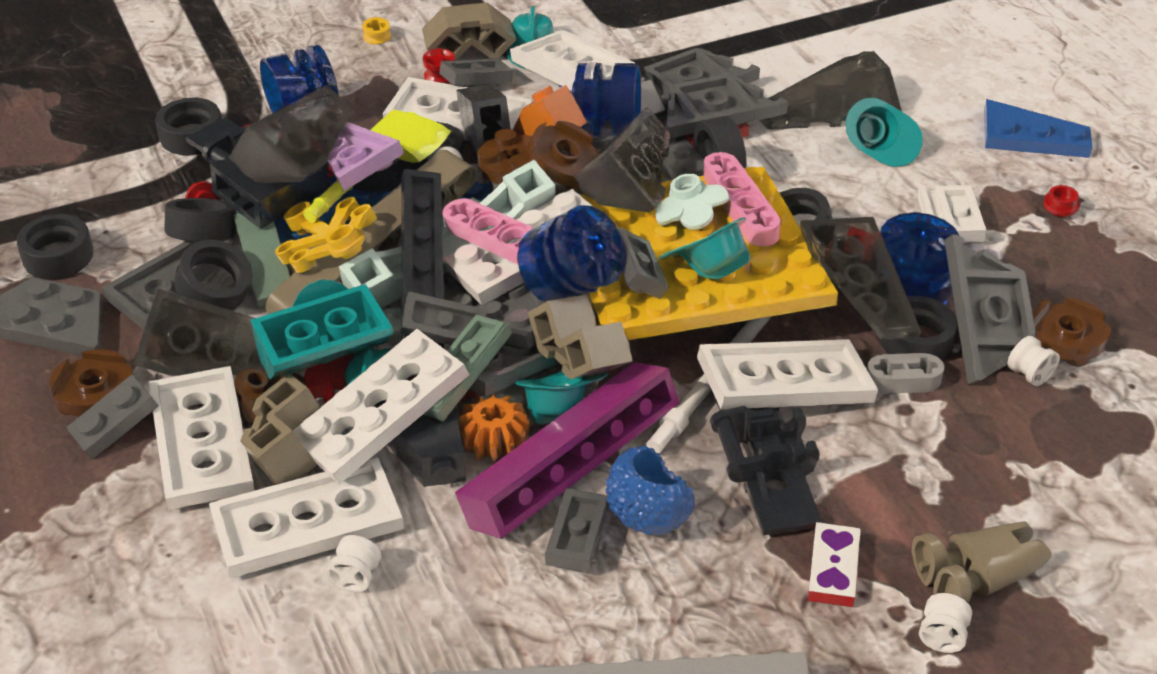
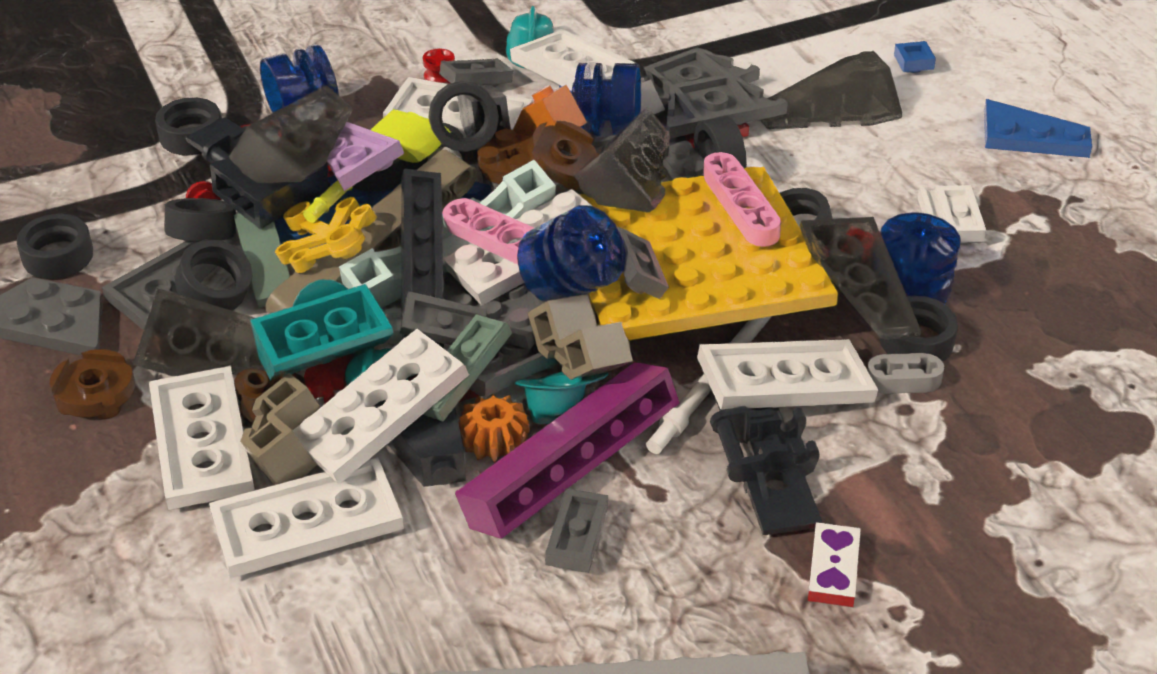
dark grey plate [66,374,159,460] -> none
white wheel [326,535,382,593] -> none
yellow bush [362,17,391,44] -> none
dark tan brick [422,3,516,61] -> none
blue hair [606,446,695,535] -> none
light aqua plate [656,174,729,230] -> none
teal piece [659,217,751,279] -> none
teal piece [845,98,923,167] -> none
dark tan piece [911,521,1051,603] -> none
white wheel [919,593,972,653] -> none
dark grey wing [944,235,1037,385] -> none
white wheel [1007,336,1060,386] -> none
reddish brown plate [1032,298,1111,367] -> none
red plate [1043,185,1081,217] -> none
none -> black tyre [428,81,499,152]
none -> blue plate [894,41,936,73]

